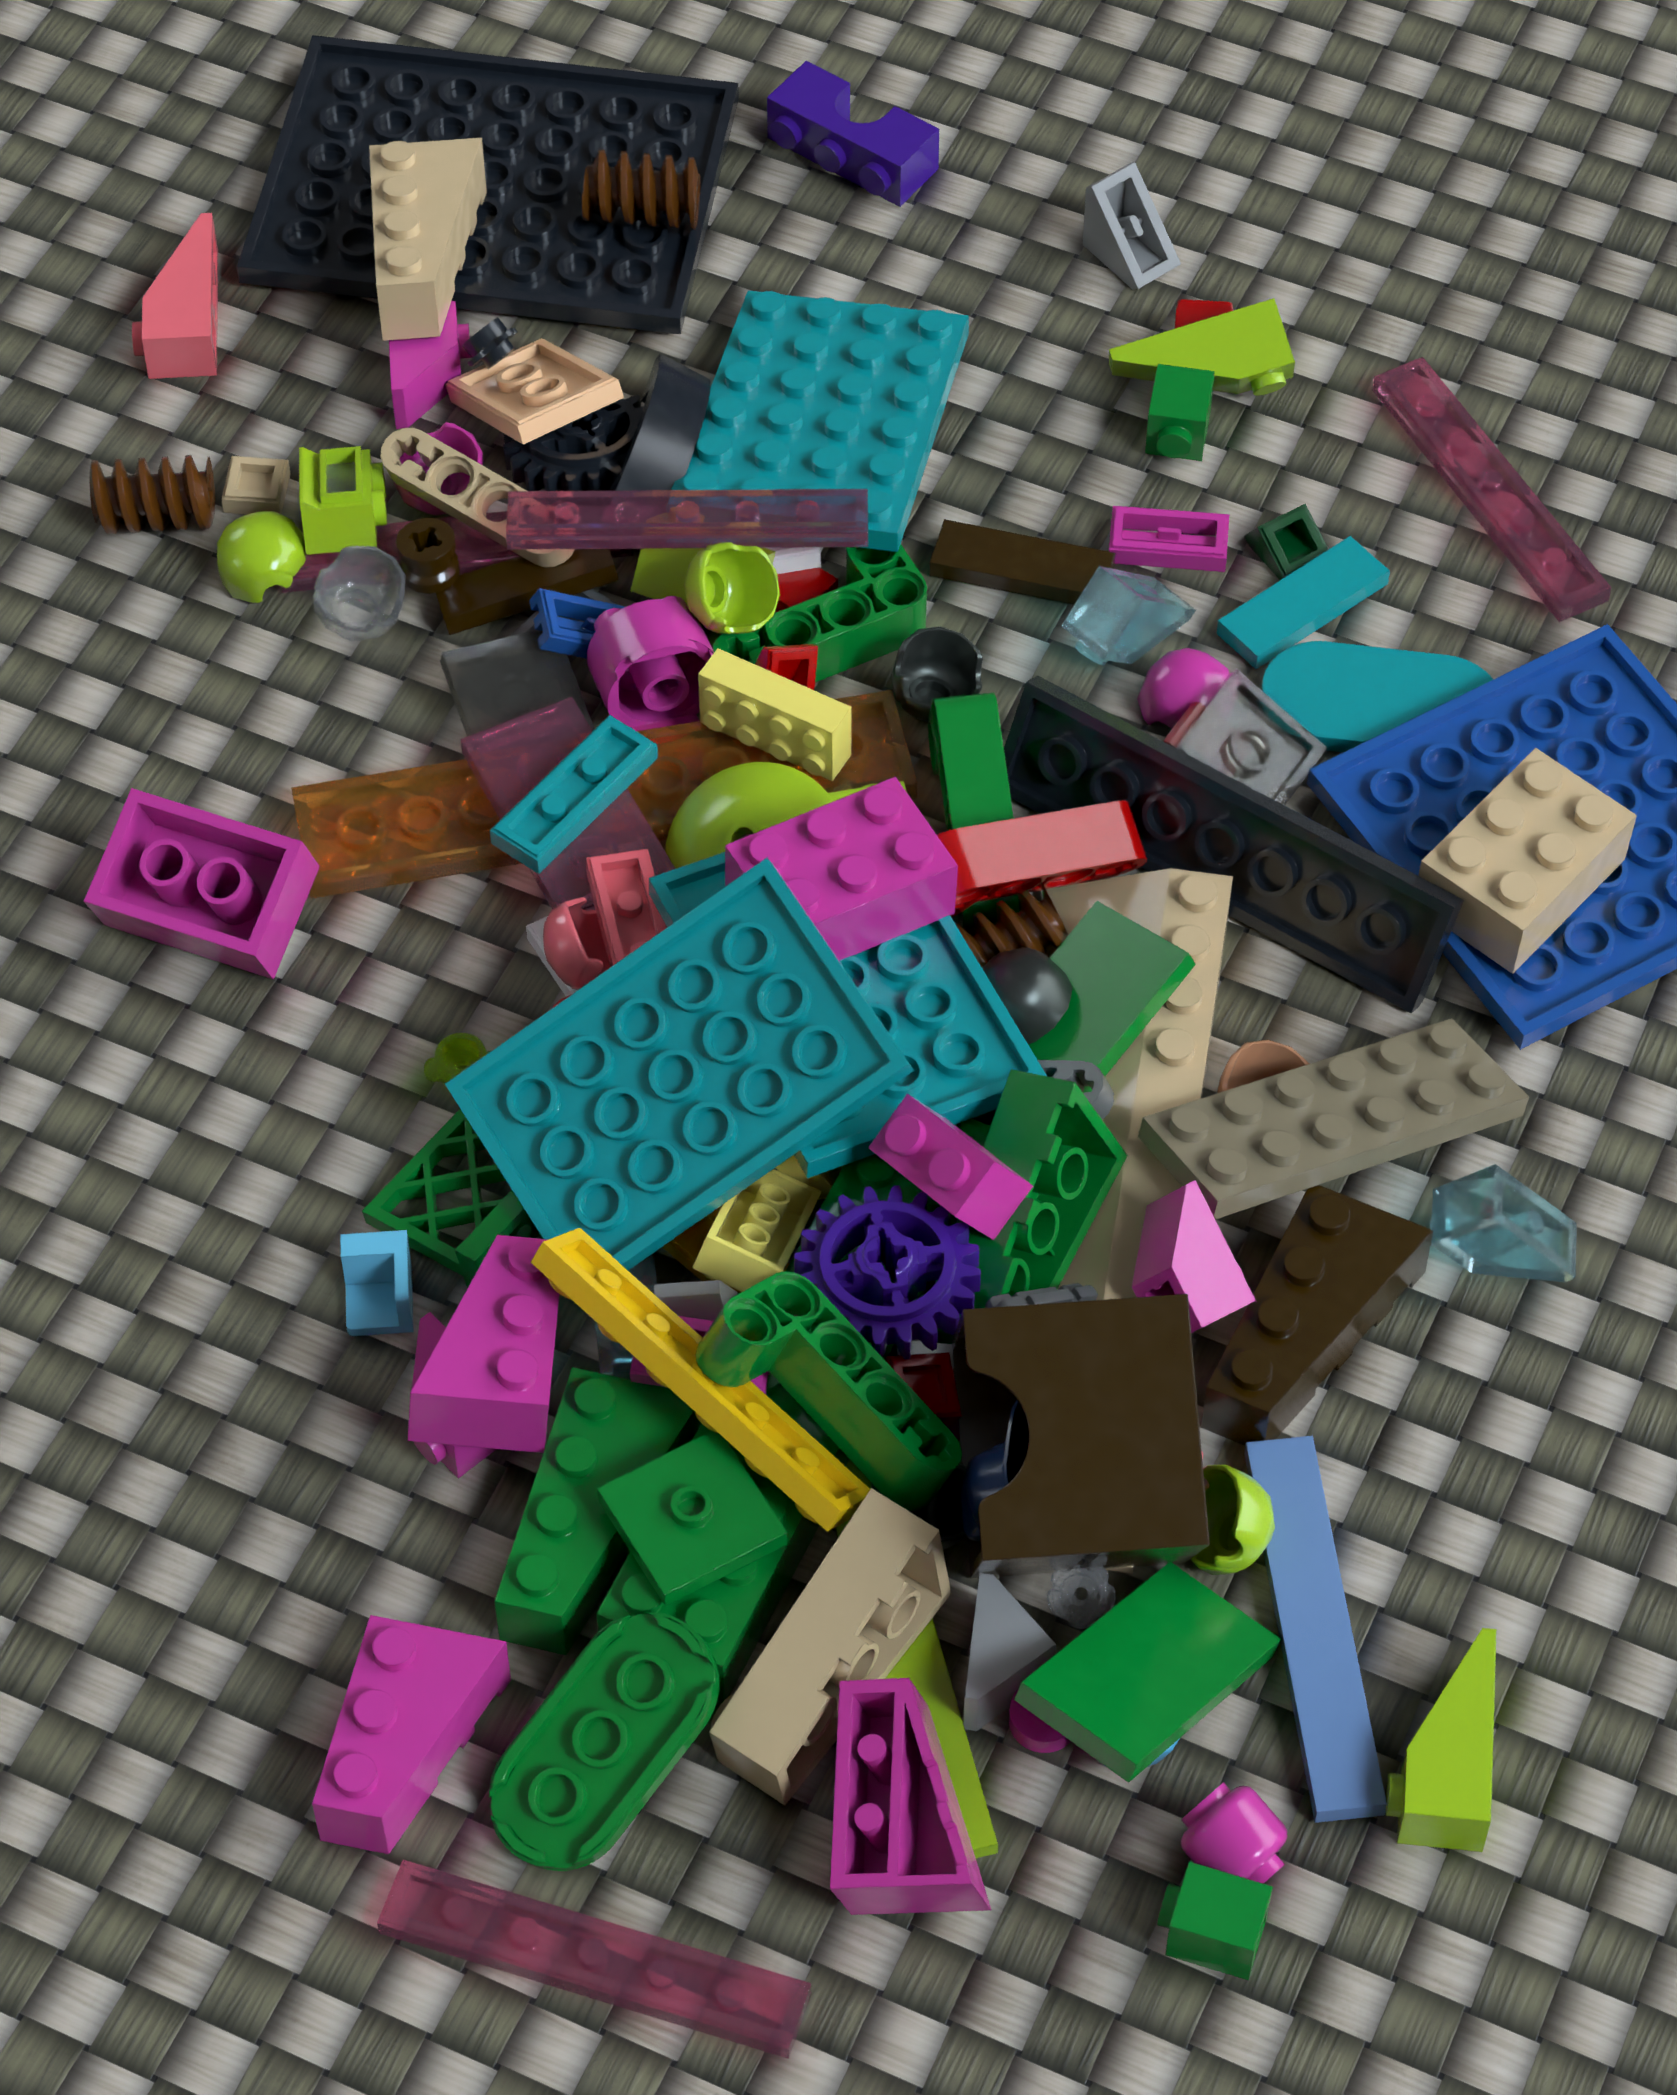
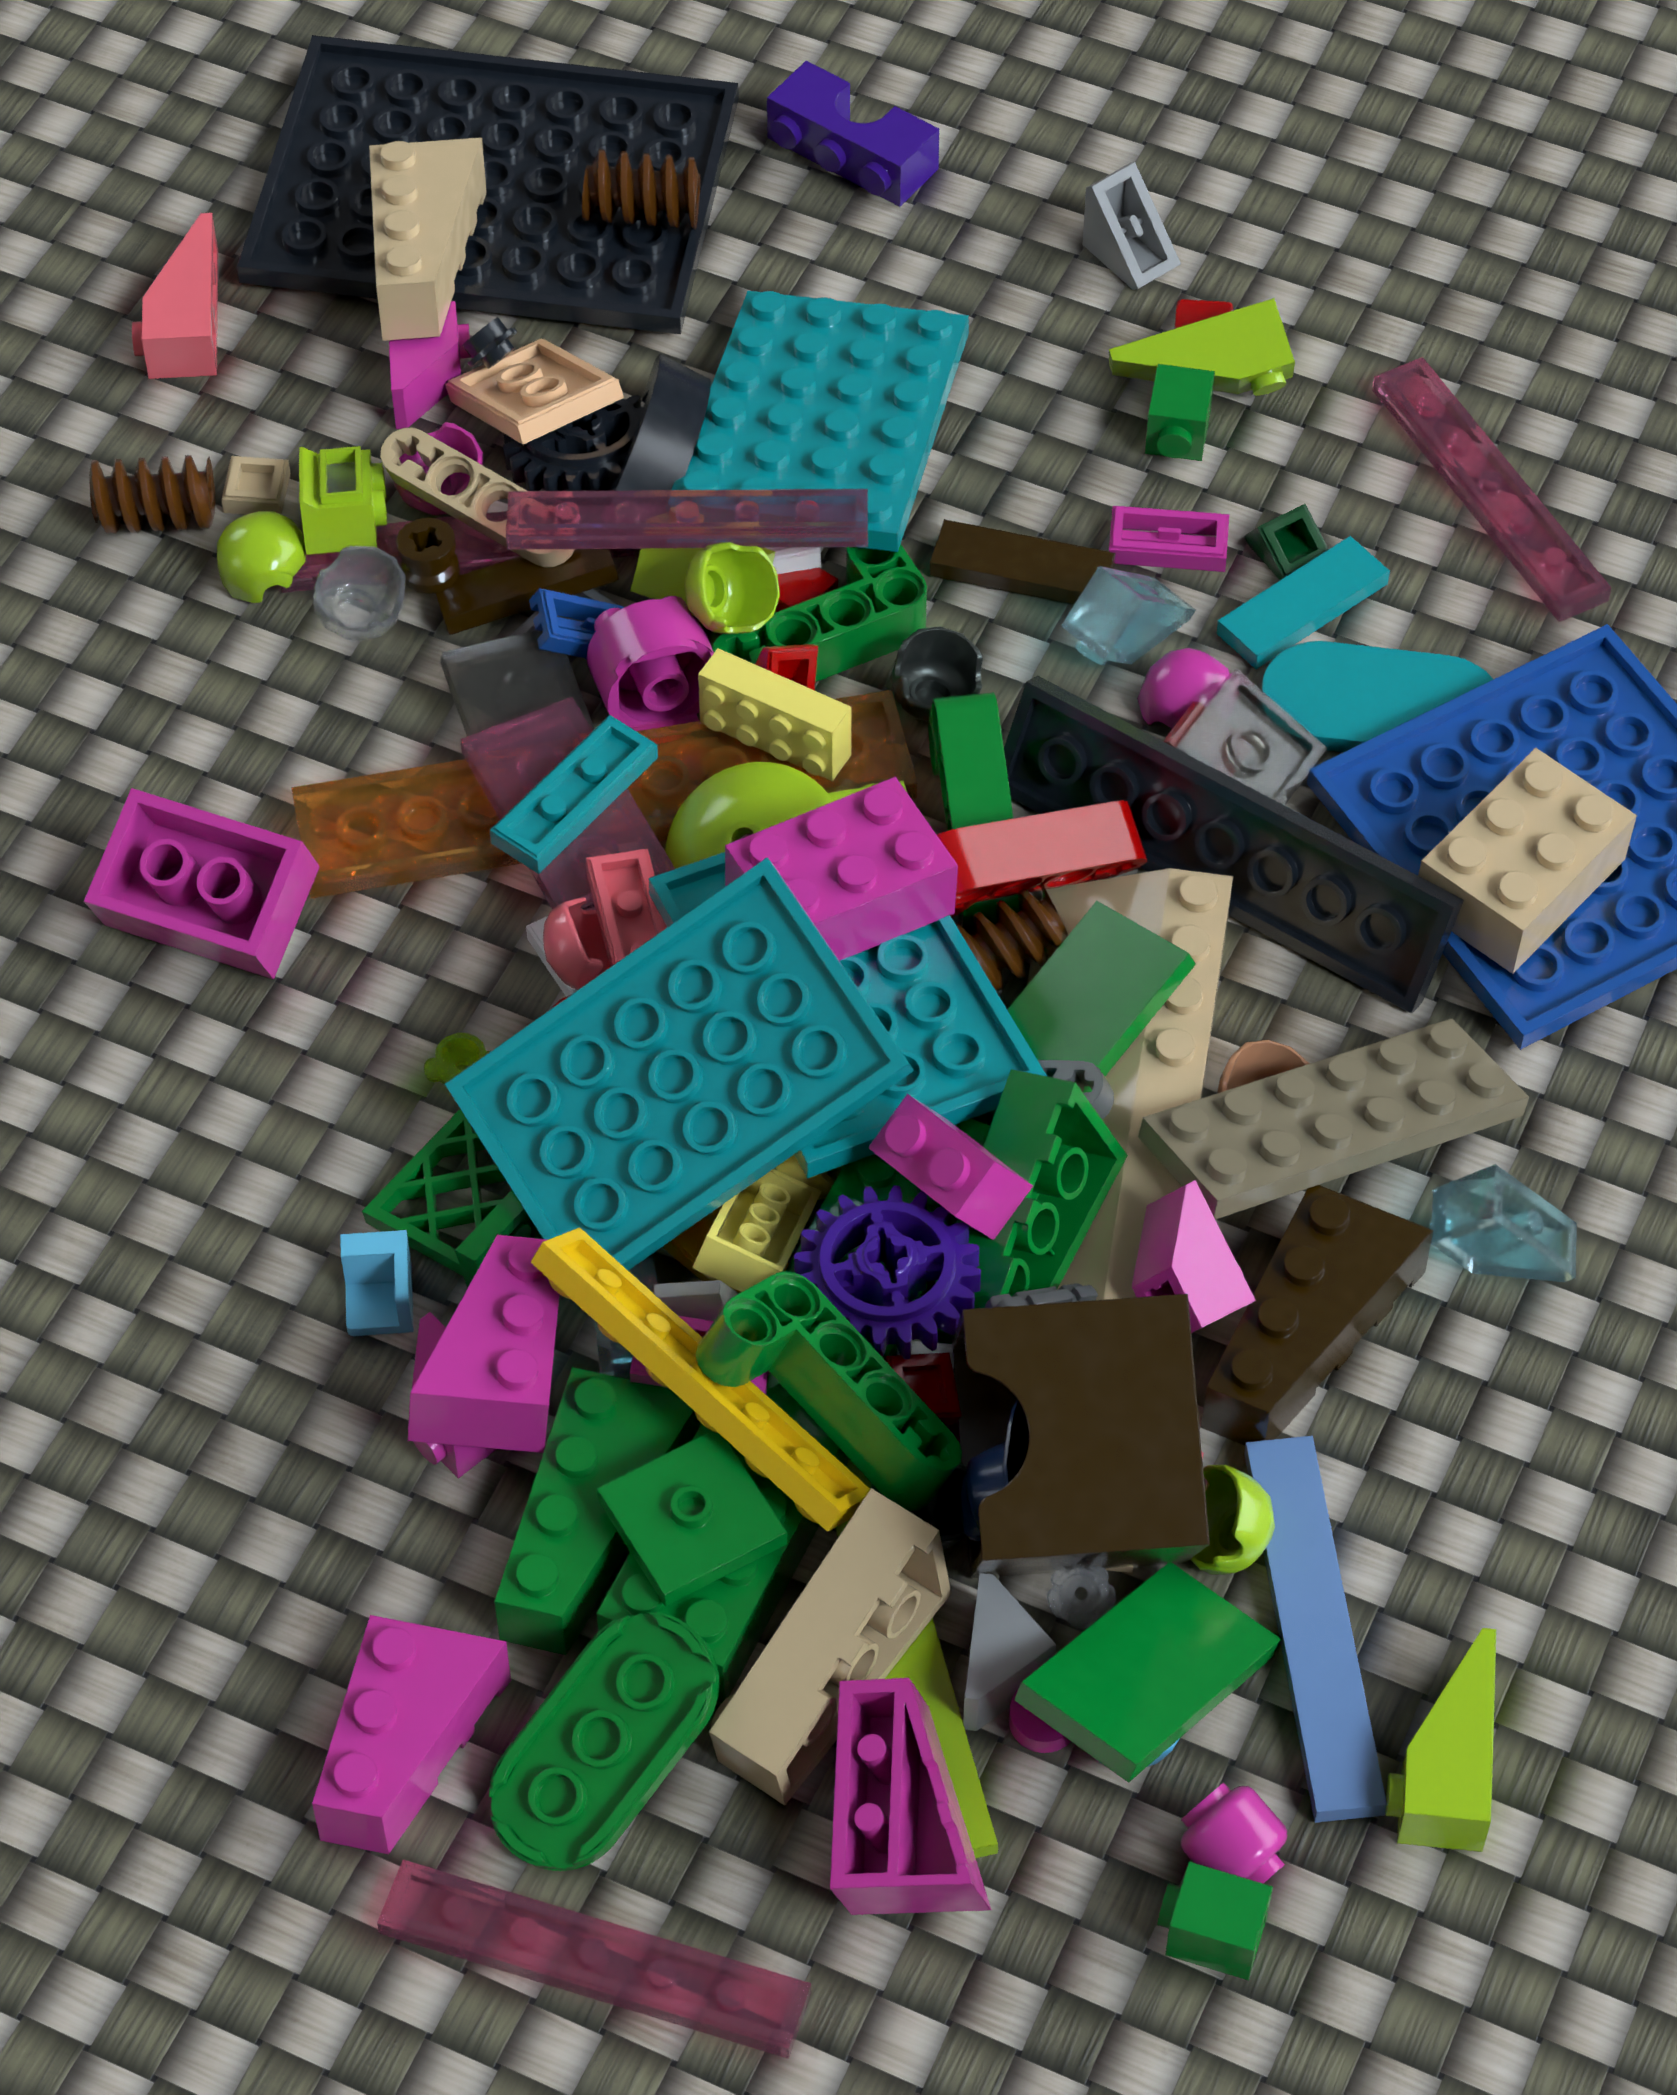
pearl dark grey hair [982,948,1073,1044] -> none

